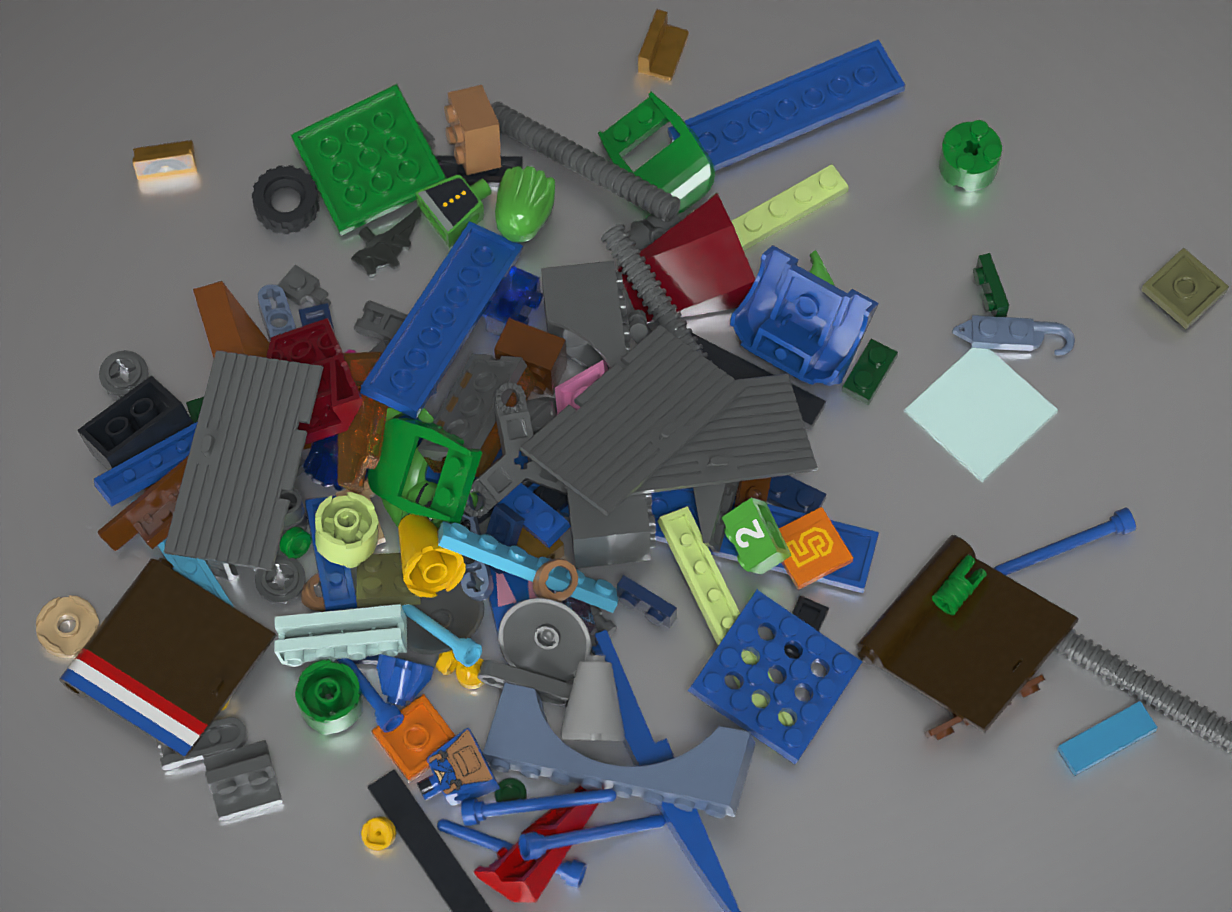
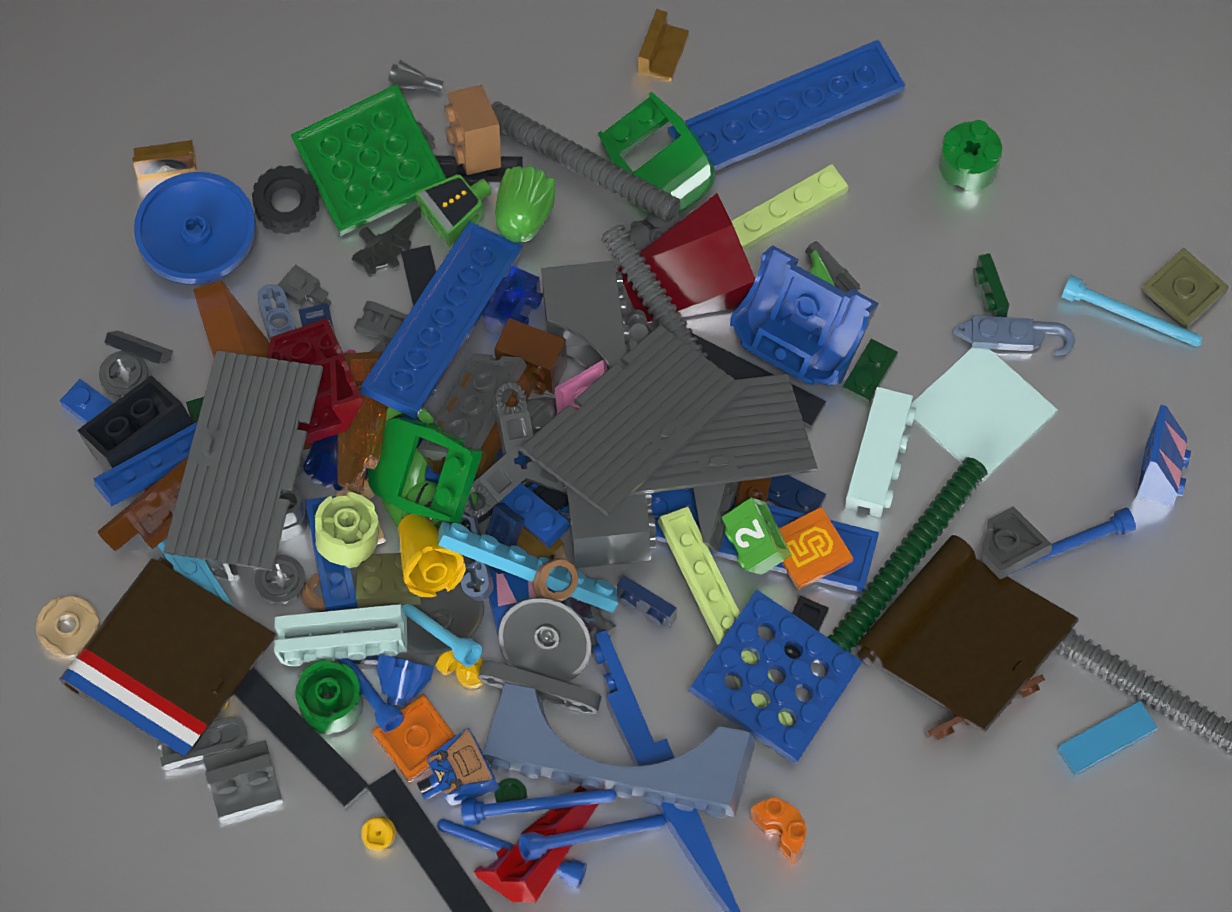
green tile [279,527,311,559] -> none
light grey cone [560,655,625,742] -> none
green hinge [932,554,987,615] -> none
none -> blue plate [60,379,113,423]
none -> black tile [104,330,173,364]
none -> blue dish [134,172,256,284]
none -> black tile [233,668,369,809]
none -> dark grey cone [388,60,444,93]
none -> black tile [401,245,436,306]
none -> orange cylinder [750,797,807,865]
none -> dark grey piece [805,241,861,293]
none -> dark green piece [827,457,988,653]
none -> light aqua brick [845,387,916,518]
none -> dark grey plate [981,506,1052,579]
none -> medium azure piece [1061,275,1202,346]
none -> blue slope [1136,405,1191,506]

